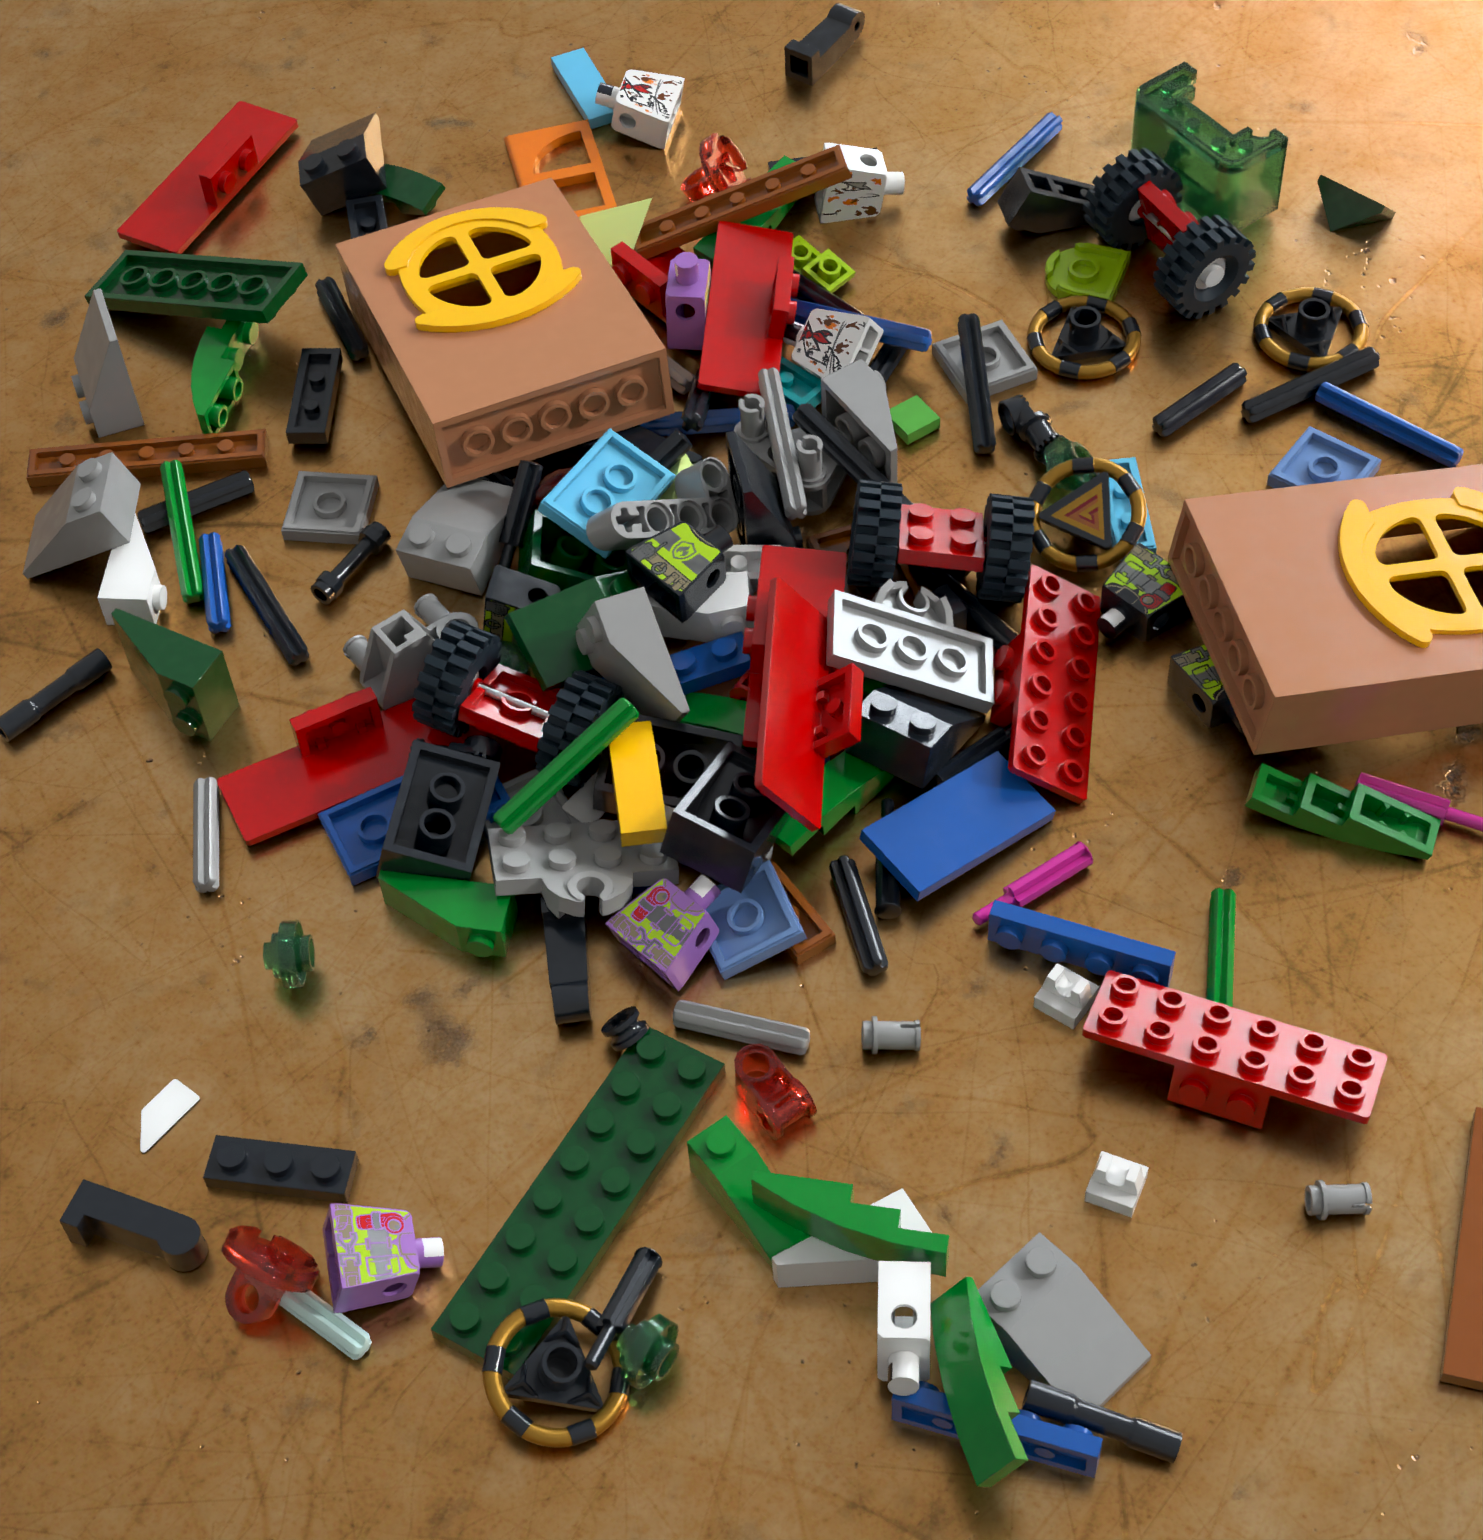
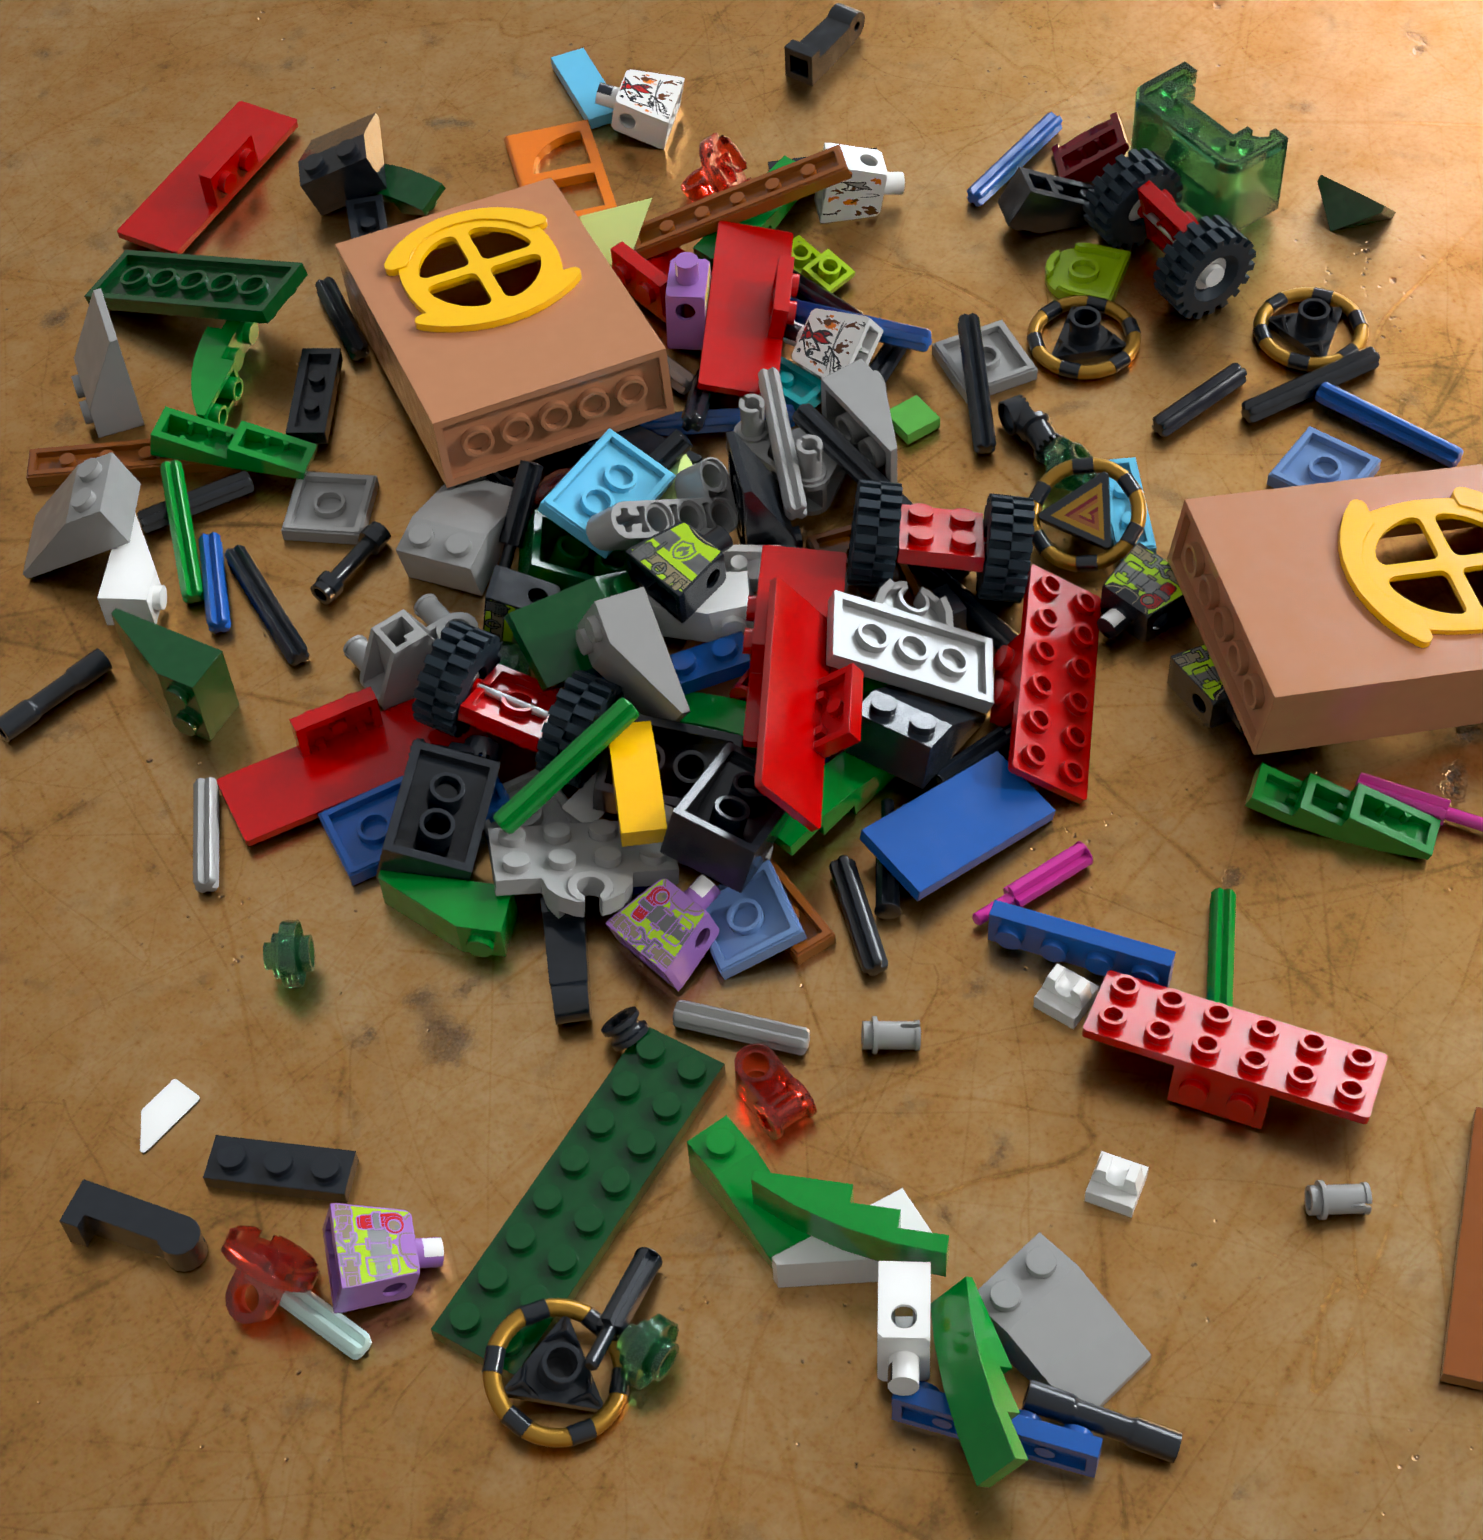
none -> green slope [150,406,318,480]
none -> dark red slope [1051,112,1129,182]

